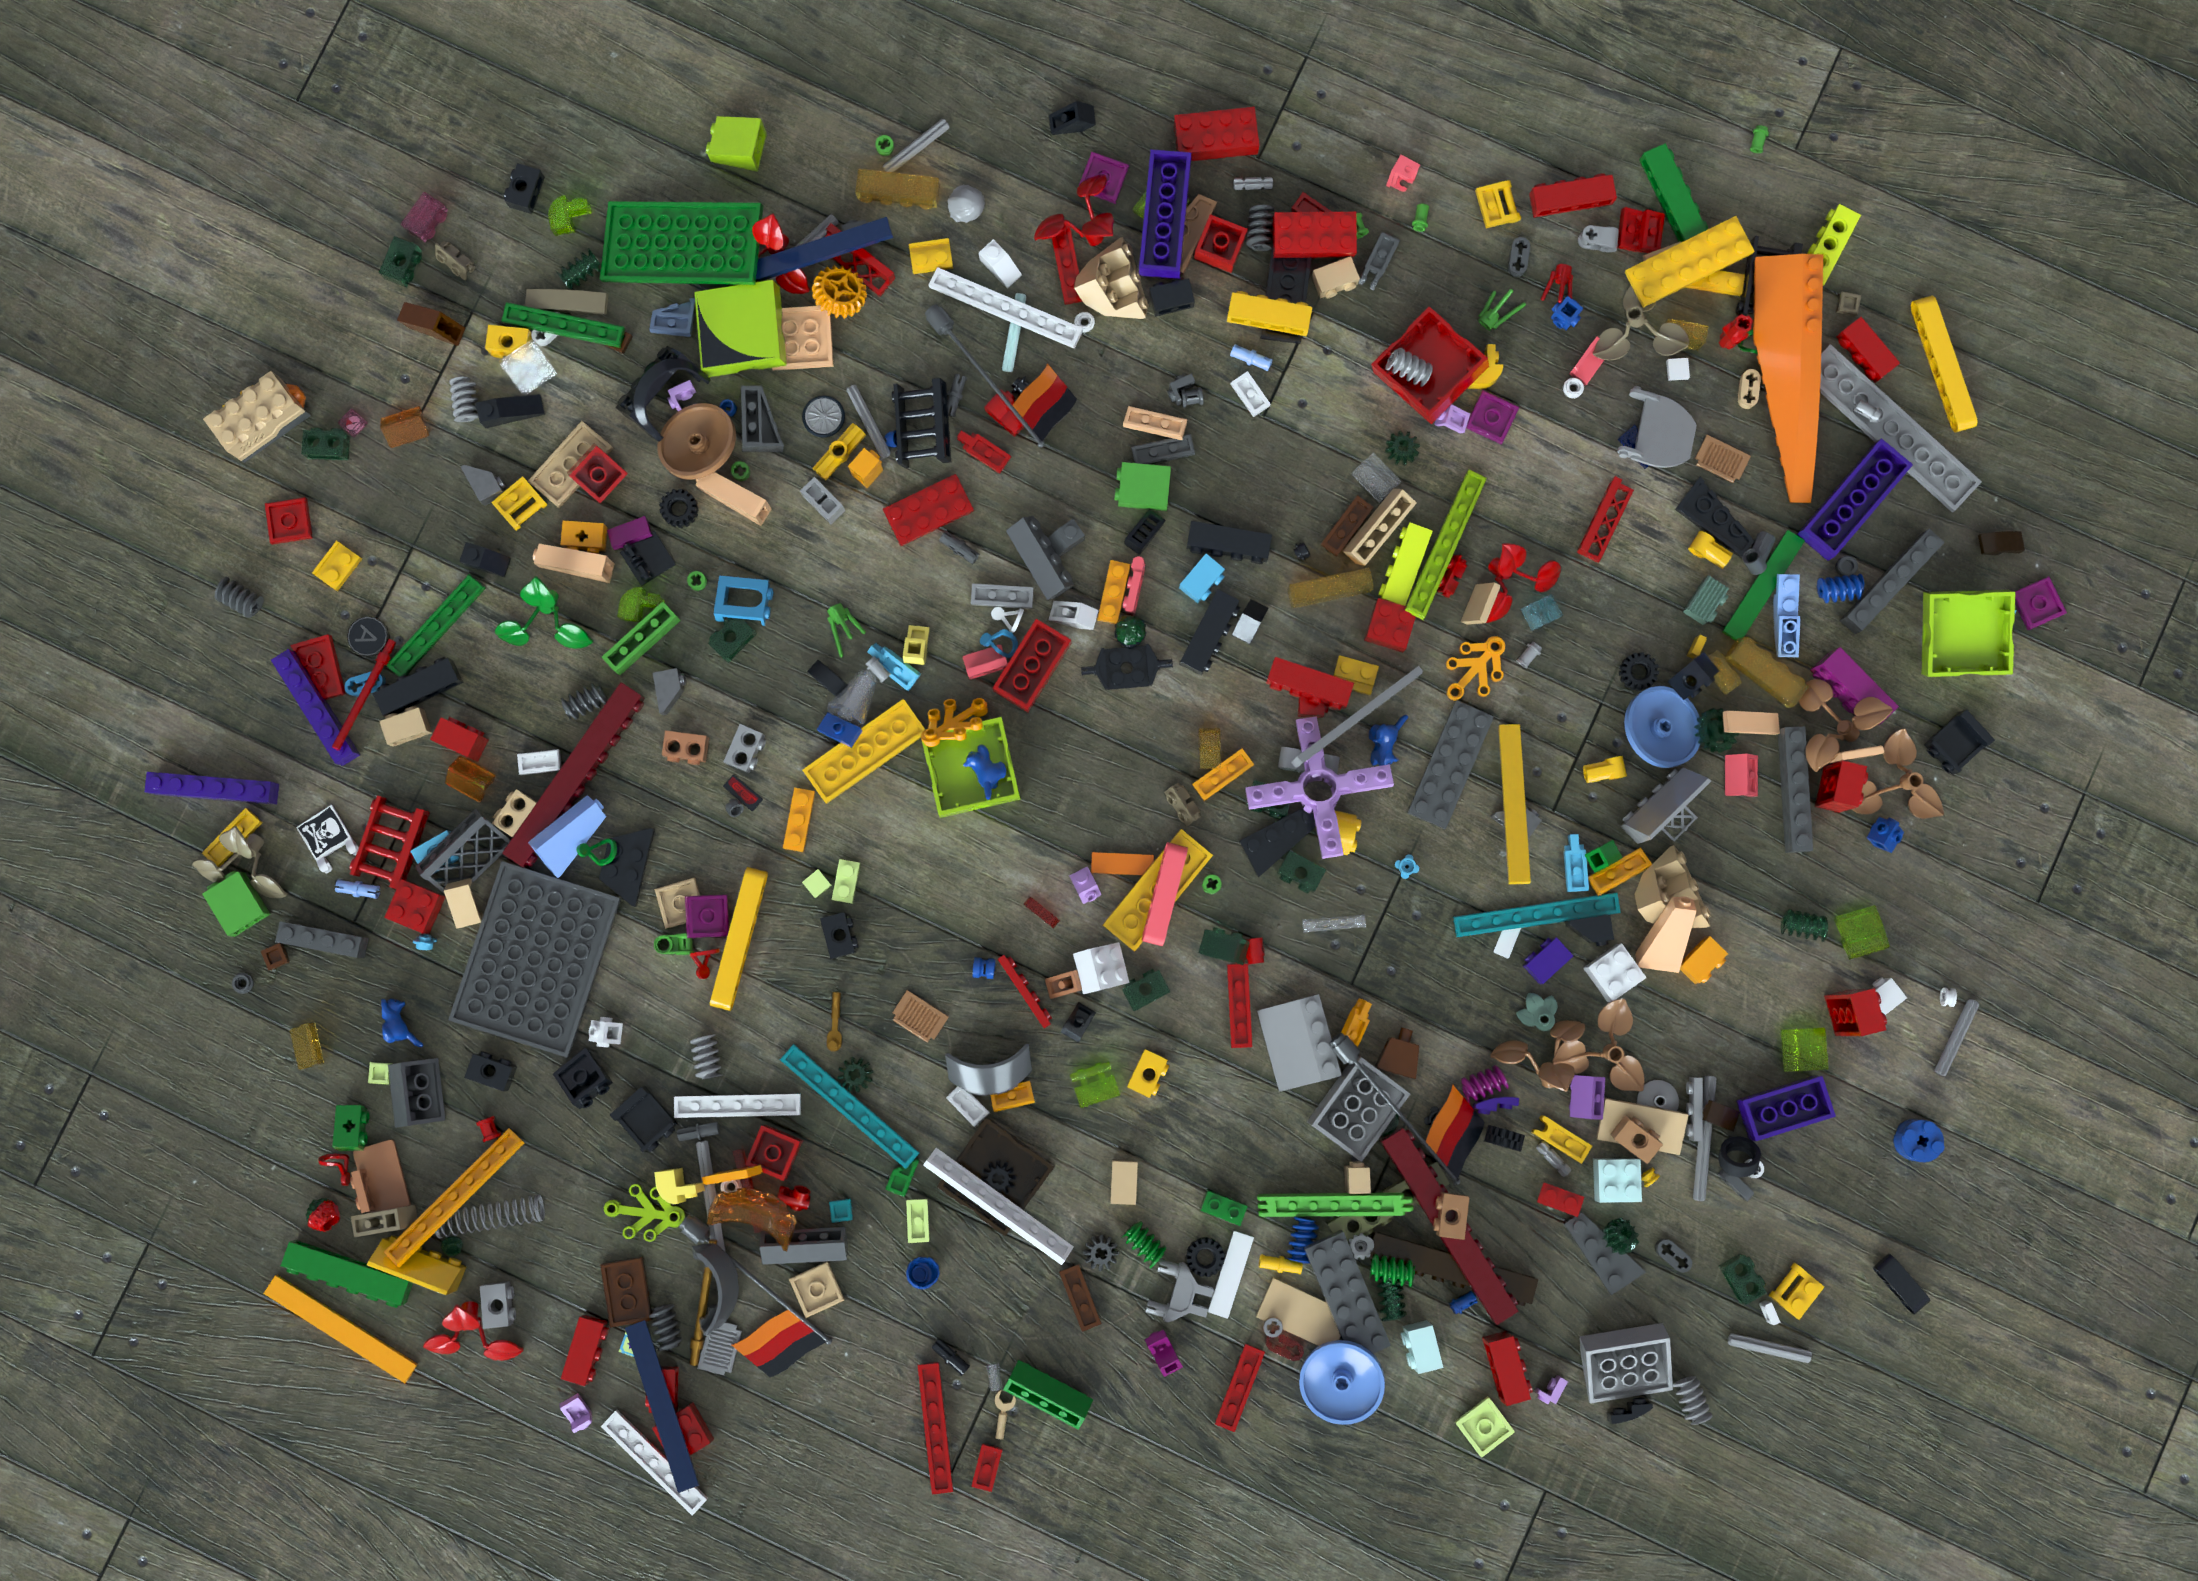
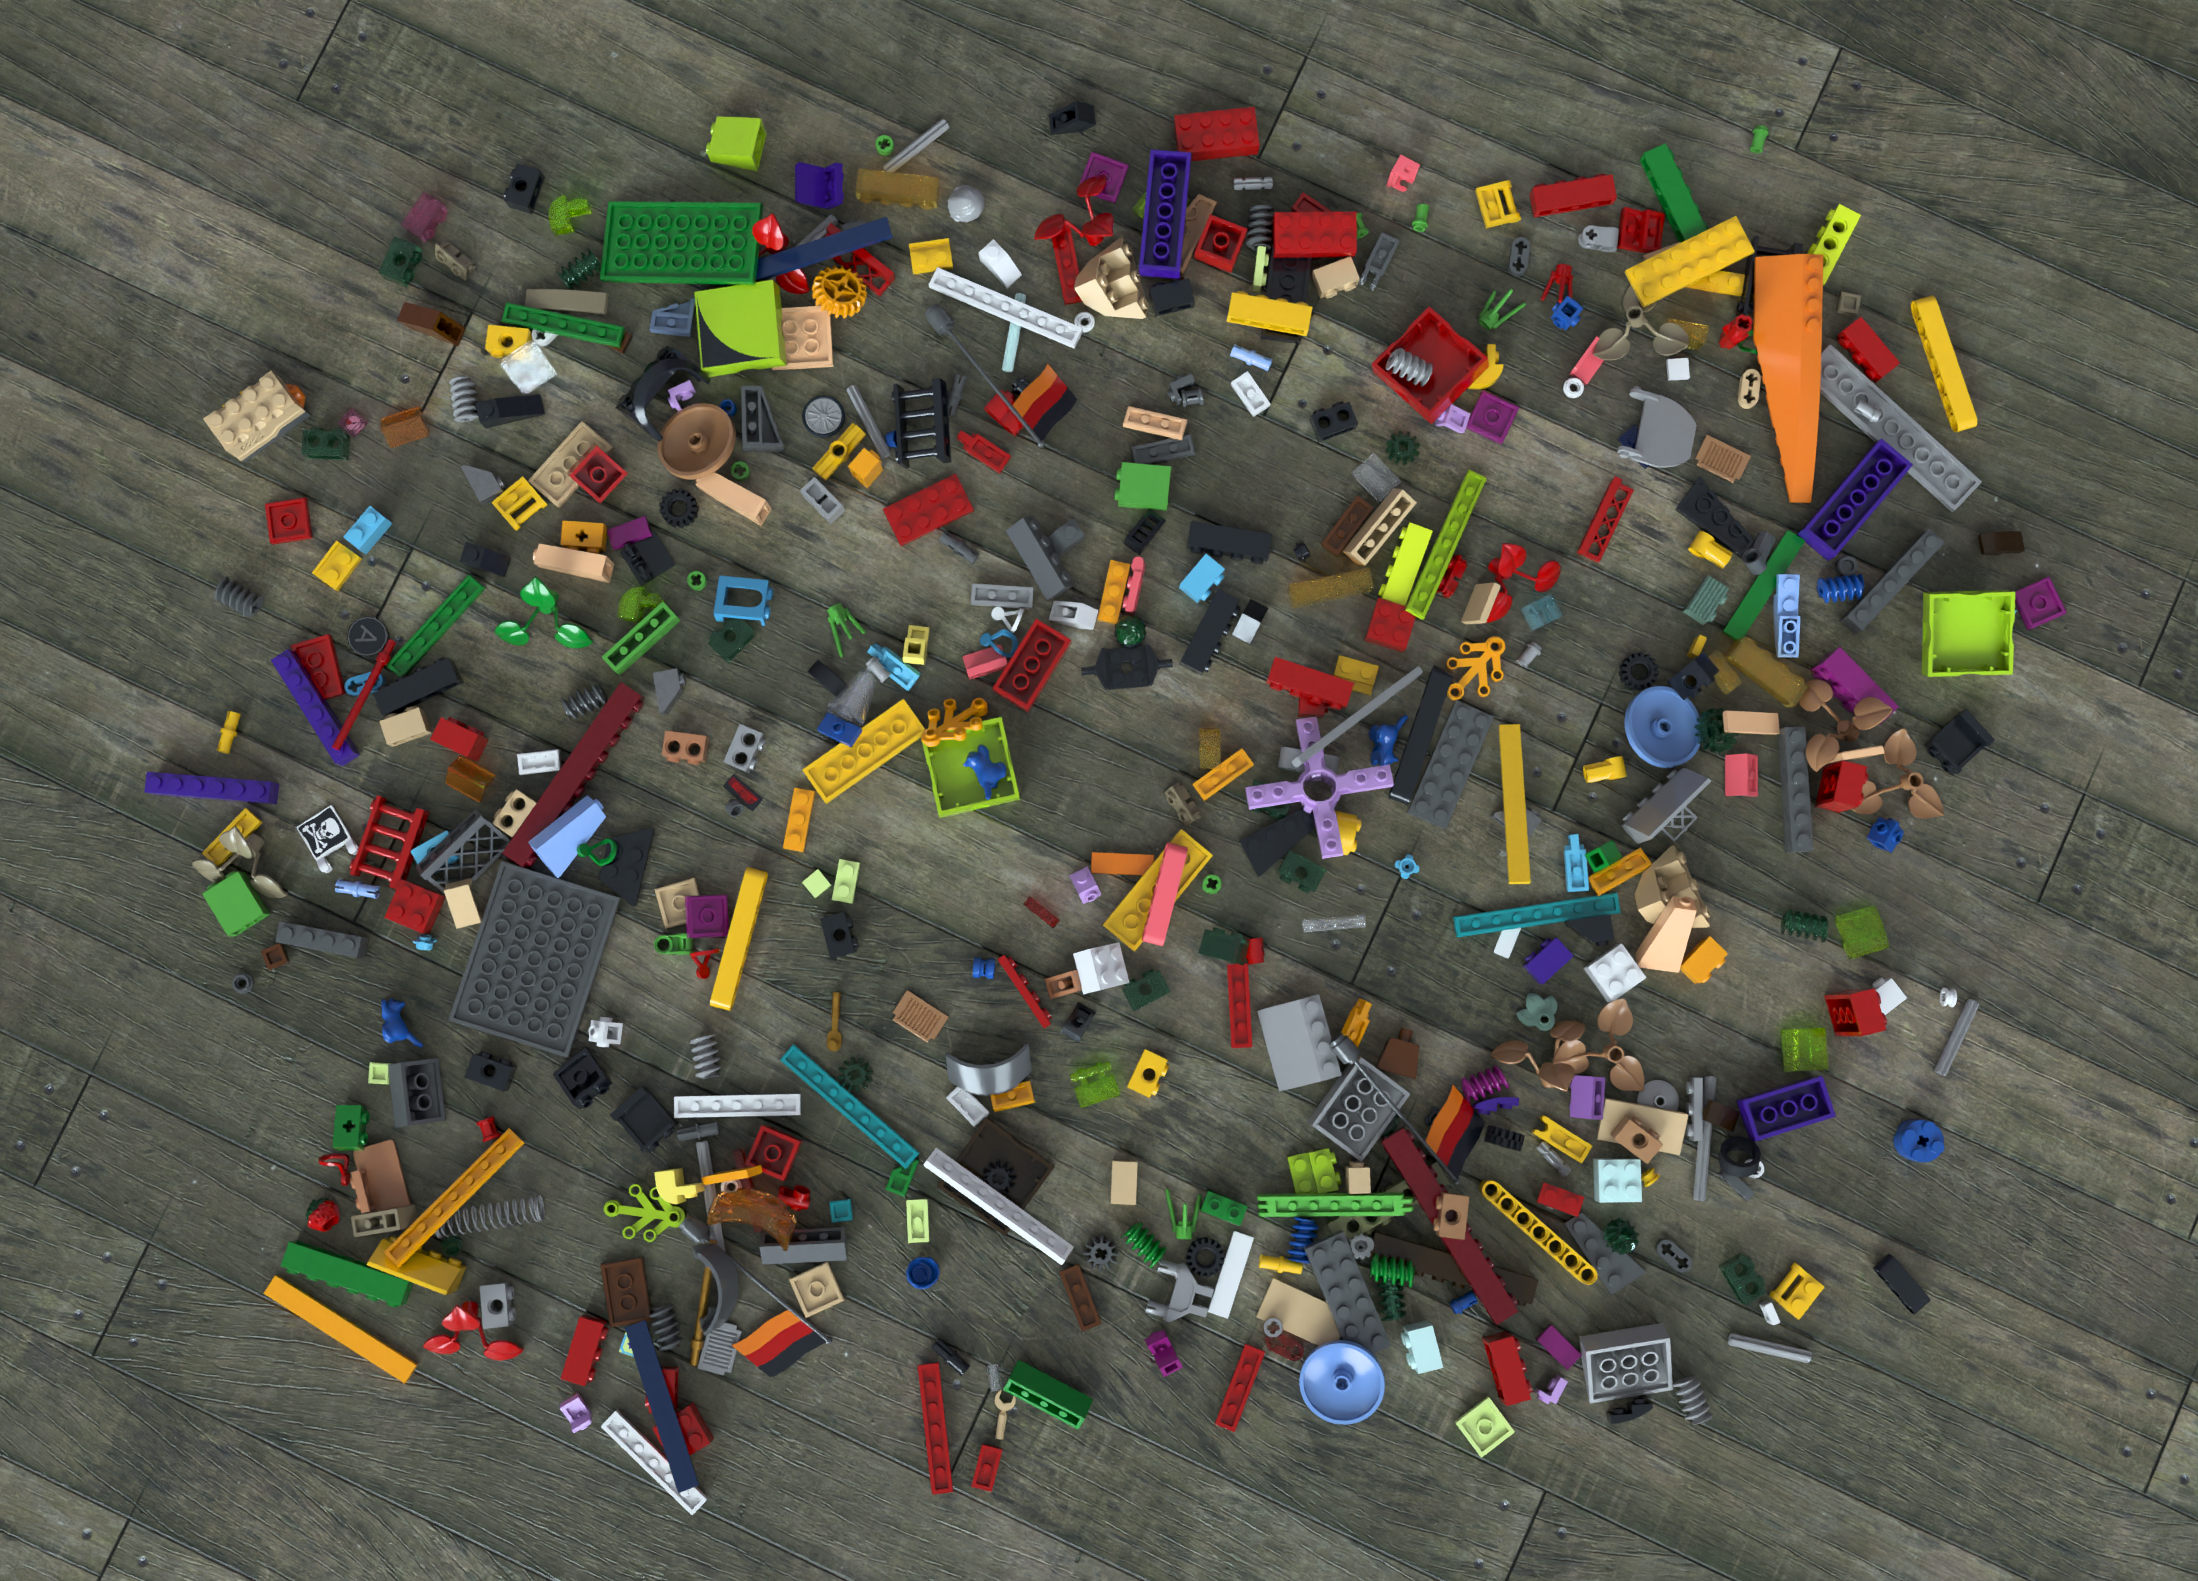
clear yellow panel [290,1023,324,1070] -> none
none -> yellow pin [216,711,241,754]
none -> medium azure brick [343,506,393,554]
none -> dark purple bracket [795,162,844,210]
none -> bright green plant [1165,1189,1202,1239]
none -> yellowish green plate [1252,246,1269,292]
none -> lime plate [1287,1147,1341,1194]
none -> black brick [1310,401,1358,443]
none -> black beam [1388,665,1453,805]
none -> yellow beam [1479,1179,1598,1285]
none -> magenta tile [1536,1324,1582,1370]

